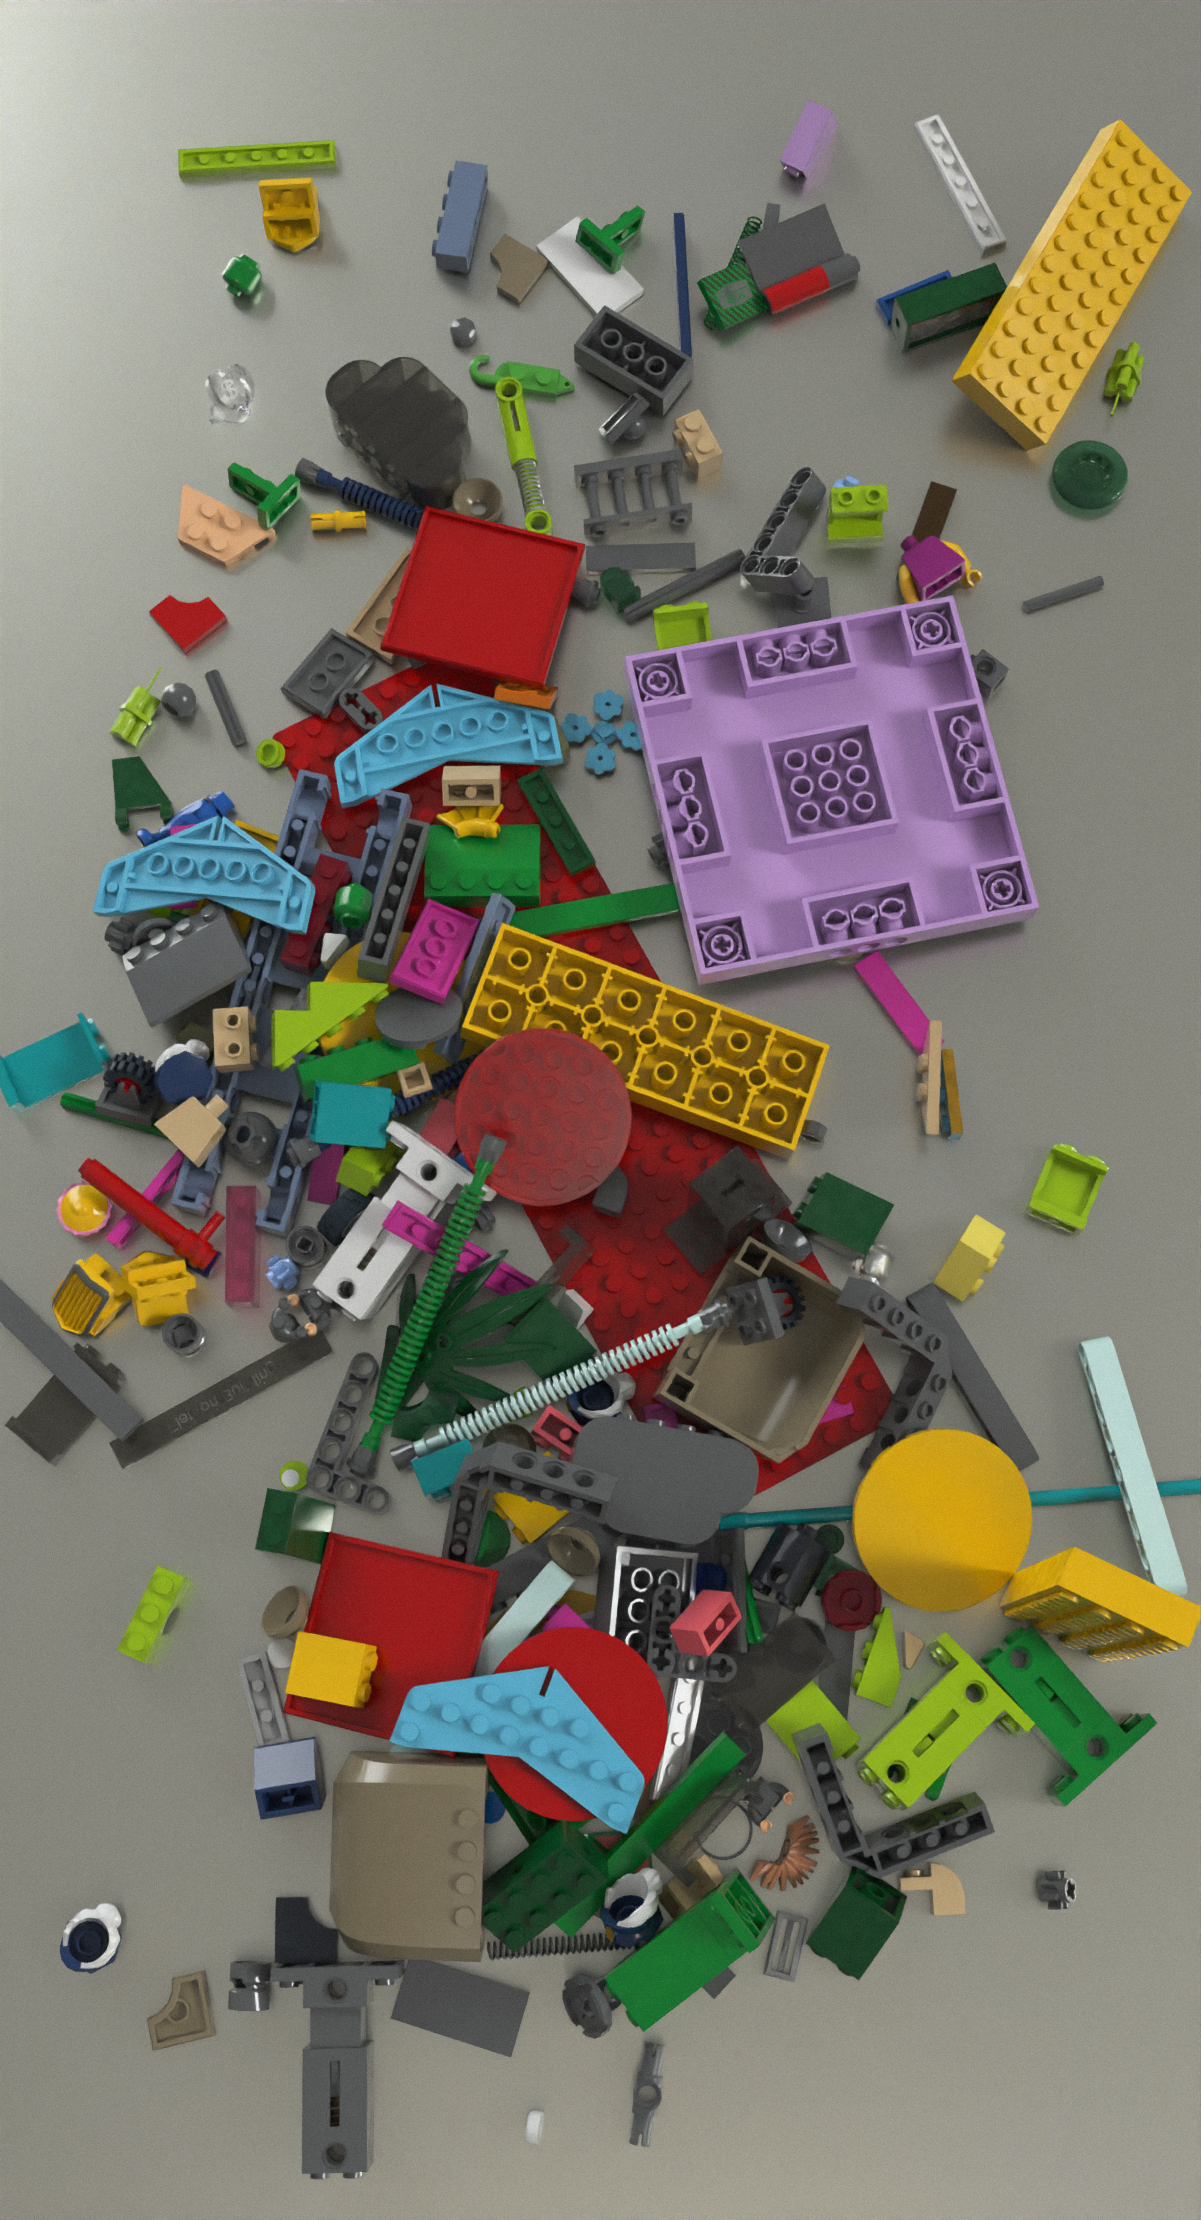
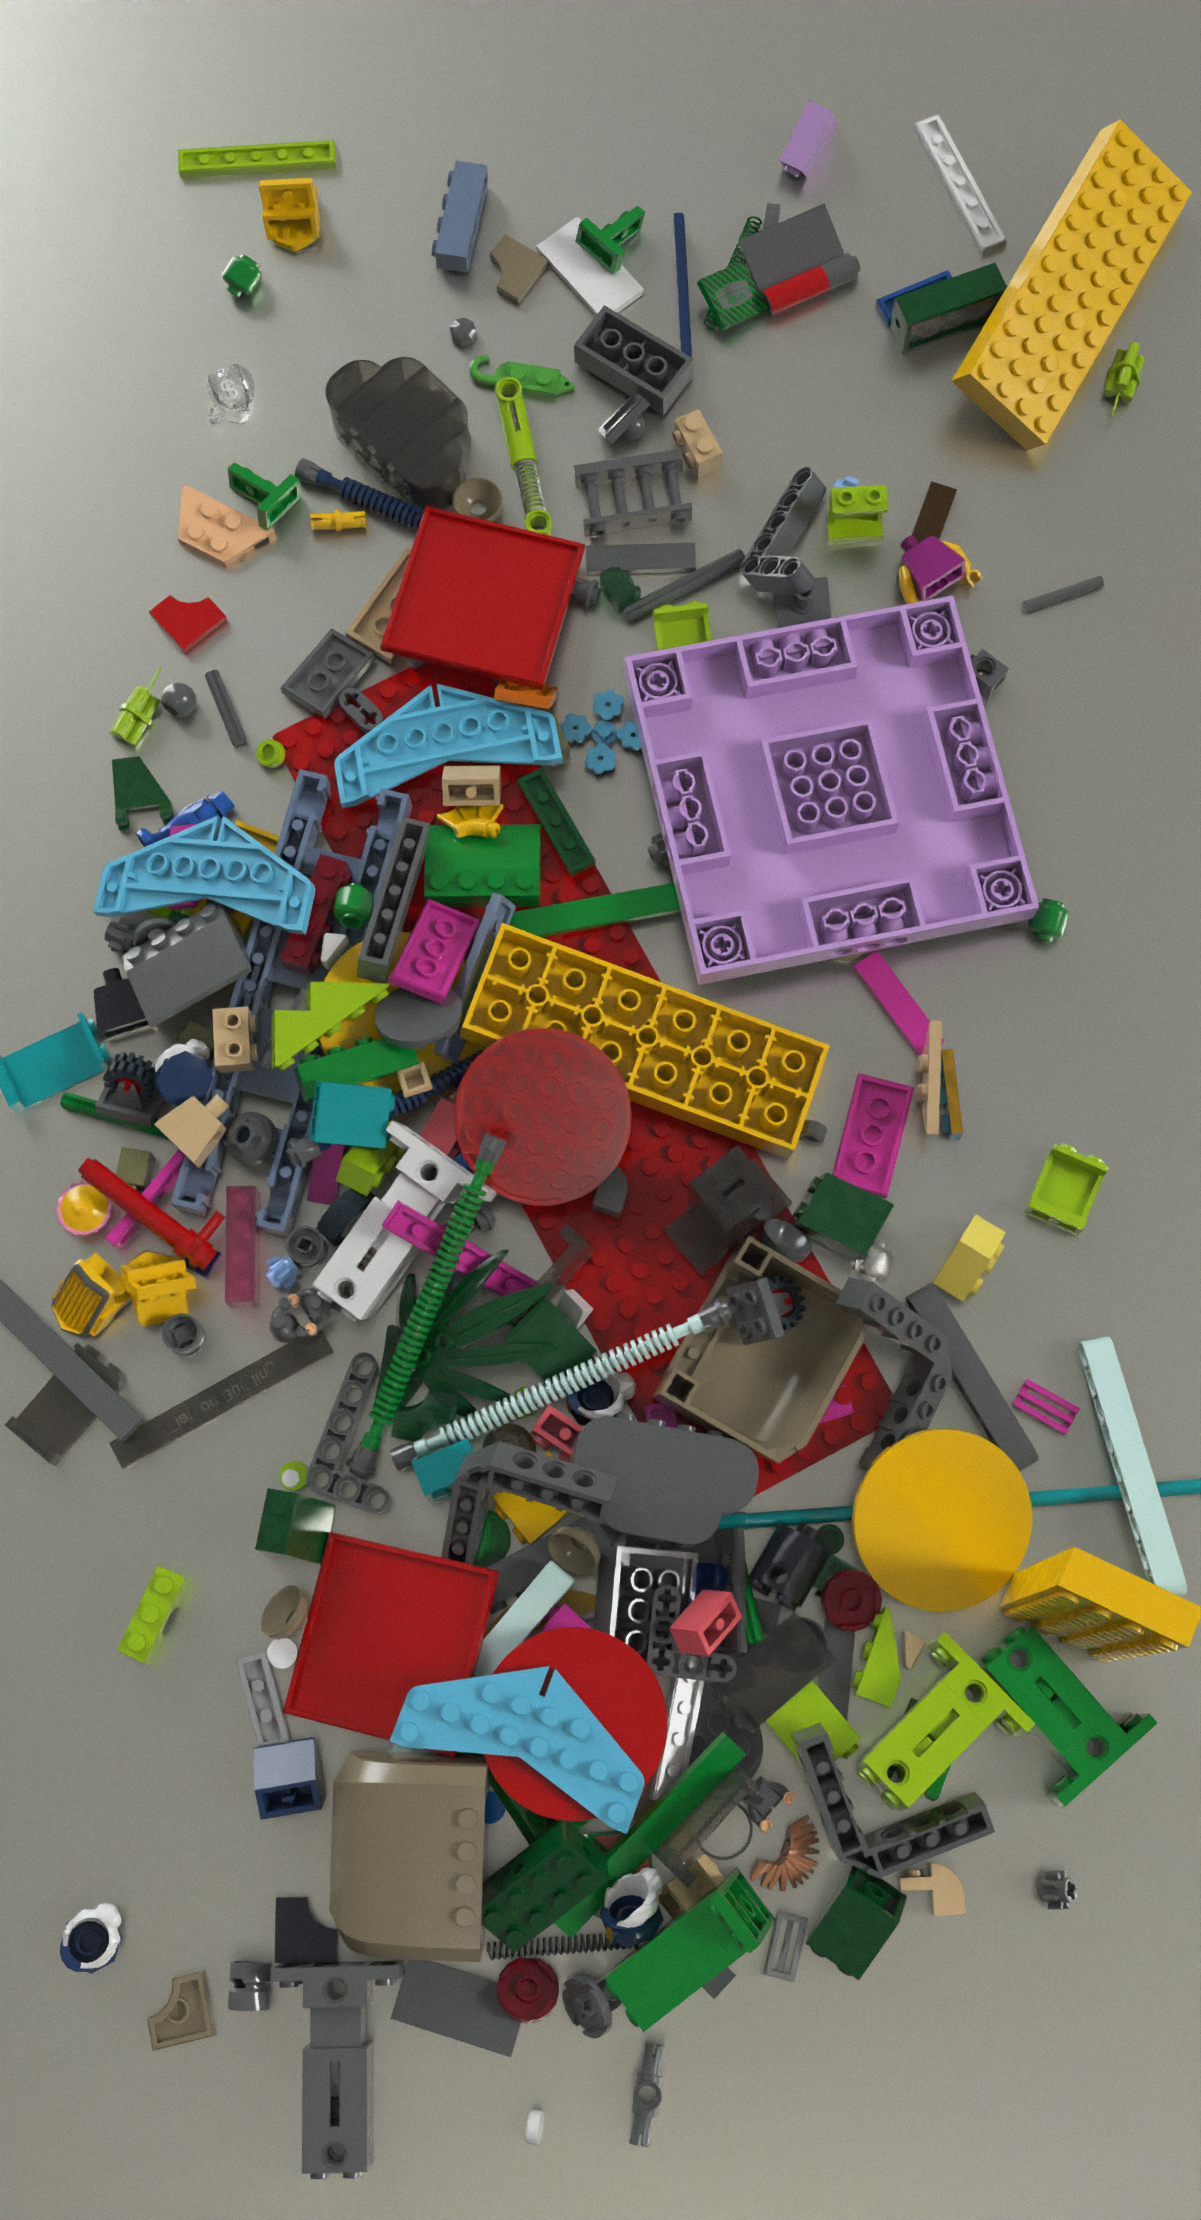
yellow brick [285,1631,378,1708] -> none
clear green wheel [1052,440,1128,510] -> none
none -> black torso [93,968,151,1041]
none -> olive brick [116,1147,156,1192]
none -> dark red tile [496,1958,559,2024]
none -> dark pink tile [832,1073,914,1199]
none -> dark pink tile [1012,1379,1080,1436]
none -> green head [1028,898,1069,942]

